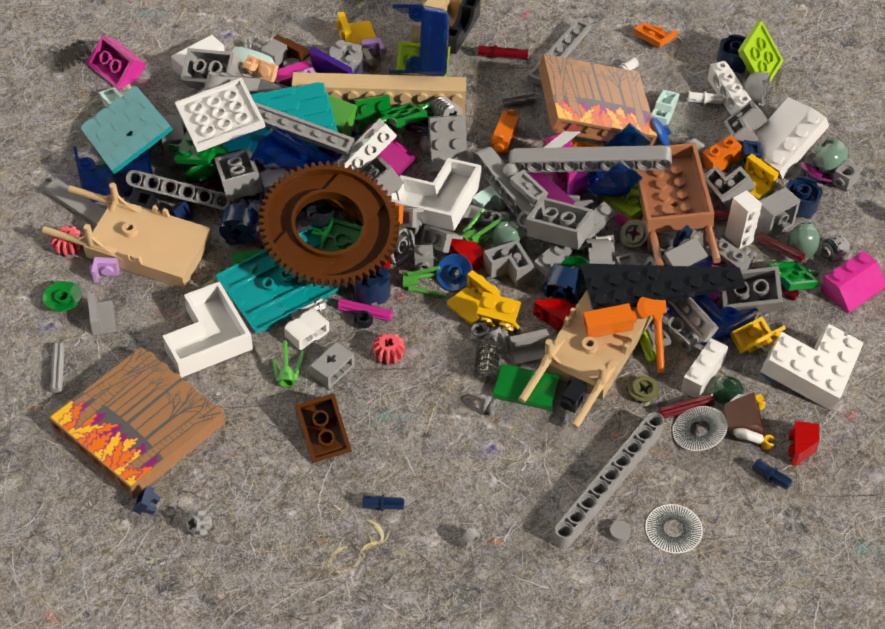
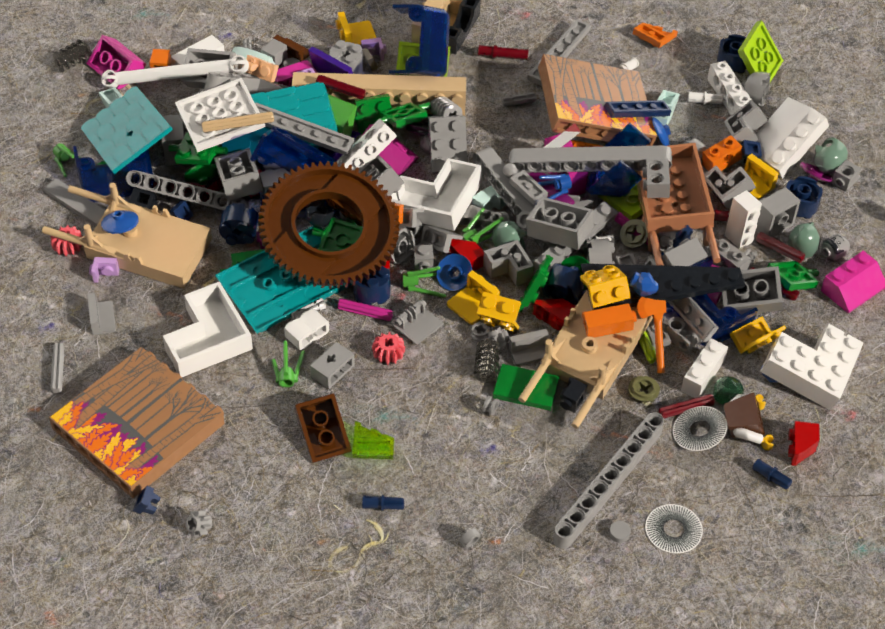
green dish [43,281,82,312] -> none
black plate [354,310,373,329] -> none
orange brick [491,109,520,155] -> none
none -> bright green plant [53,143,91,177]
none -> white piece [101,55,249,88]
none -> blue dish [101,210,139,234]
none -> orange brick [149,49,172,68]
none -> tan axle [202,111,274,132]
none -> dark red axle [316,75,366,99]
none -> clear neon green wing [352,421,394,460]
none -> light grey hinge [390,299,444,345]
none -> green plate [519,255,553,313]
none -> blue plant [535,174,572,206]
none -> yellow bracket [580,265,631,308]
none -> dark blue tile [604,100,672,118]
none -> blue rock [629,272,659,297]
none -> light grey brick [642,159,670,198]

